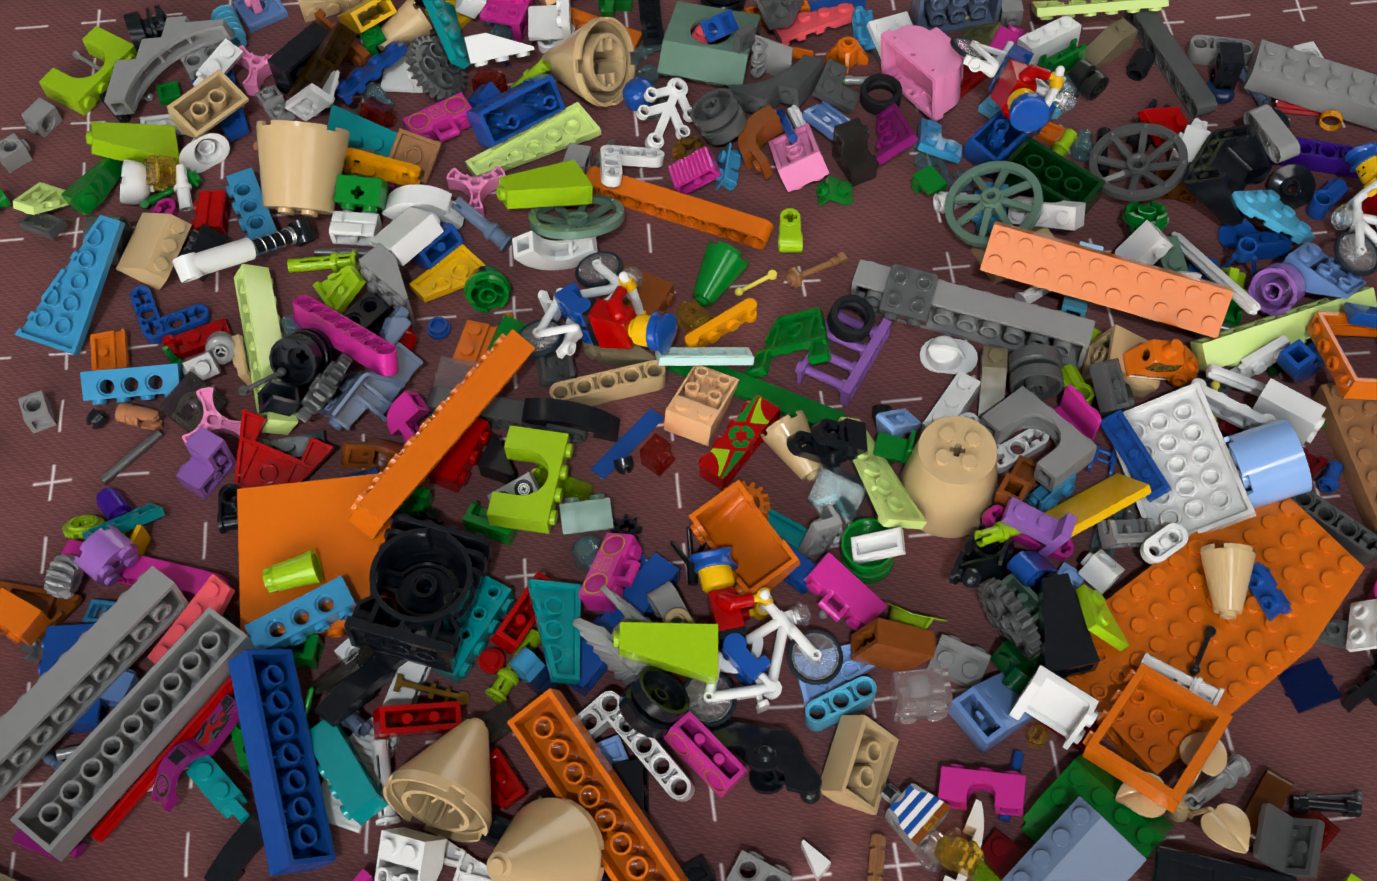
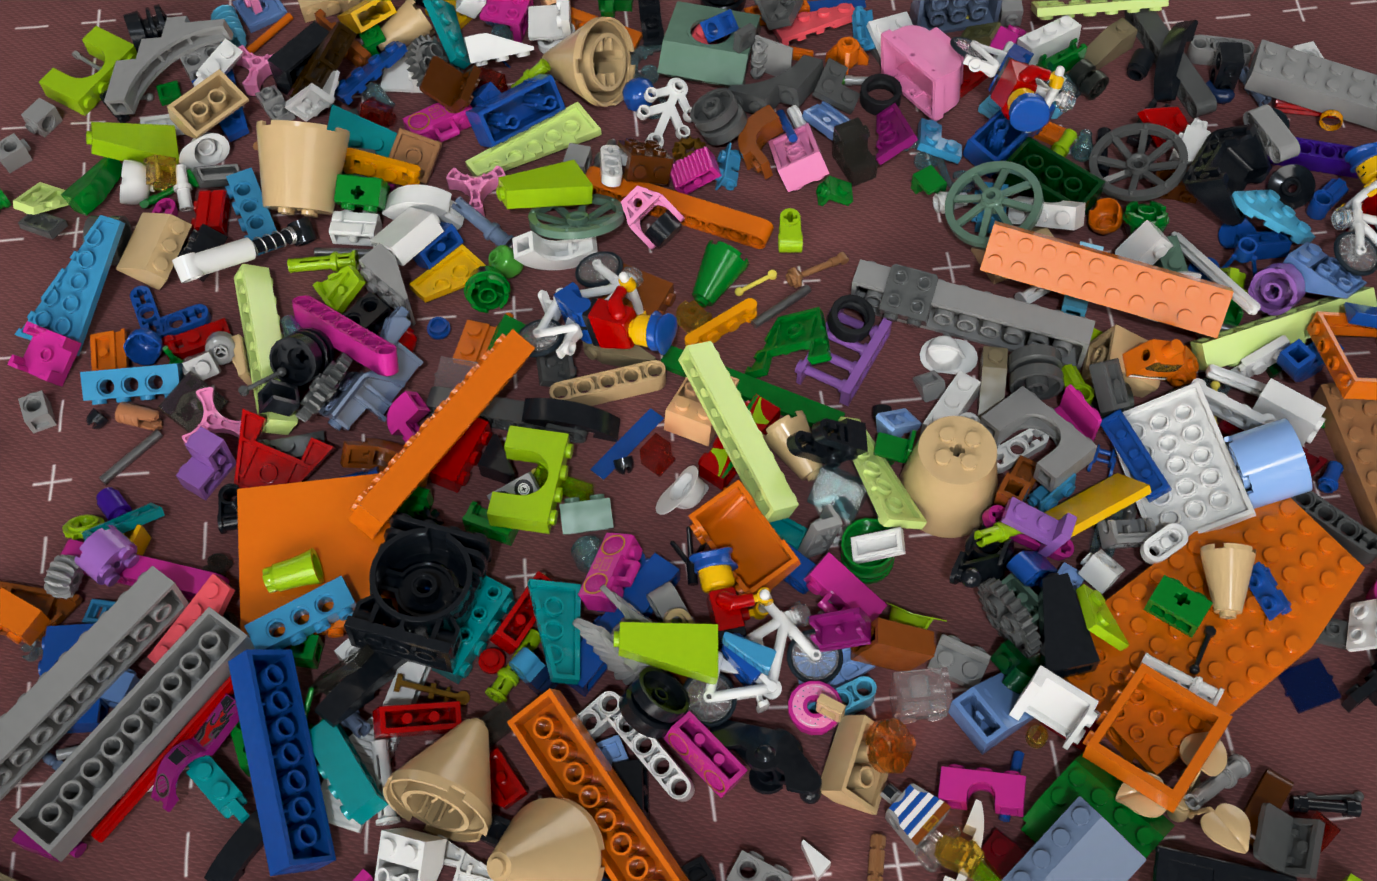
black gear [610,514,642,542] -> none
light aqua tile [655,347,754,366] -> none
none -> dark pink panel [7,321,82,387]
none -> blue hair [123,328,164,365]
none -> dark grey tile [193,164,241,188]
none -> clear smoke plate [202,553,233,577]
none -> orange bar [246,13,293,53]
none -> reddish brown bracket [419,56,481,113]
none -> bright green head [488,245,523,279]
none -> reddish brown bracket [618,138,673,185]
none -> bright pink piece [621,185,685,250]
none -> white piece [656,465,709,515]
none -> yellowish green brick [678,341,799,523]
none -> dark azure slope [722,632,777,676]
none -> flat silver bar [751,284,811,329]
none -> tile [788,681,842,735]
none -> magenta hinge [809,607,871,652]
none -> tan tile [816,693,846,723]
none -> clear orange plate [866,718,916,774]
none -> light grey slope [913,370,946,402]
none -> orange hair [1088,197,1123,235]
none -> green brick [1144,575,1213,638]
none -> black slope [1154,20,1198,102]

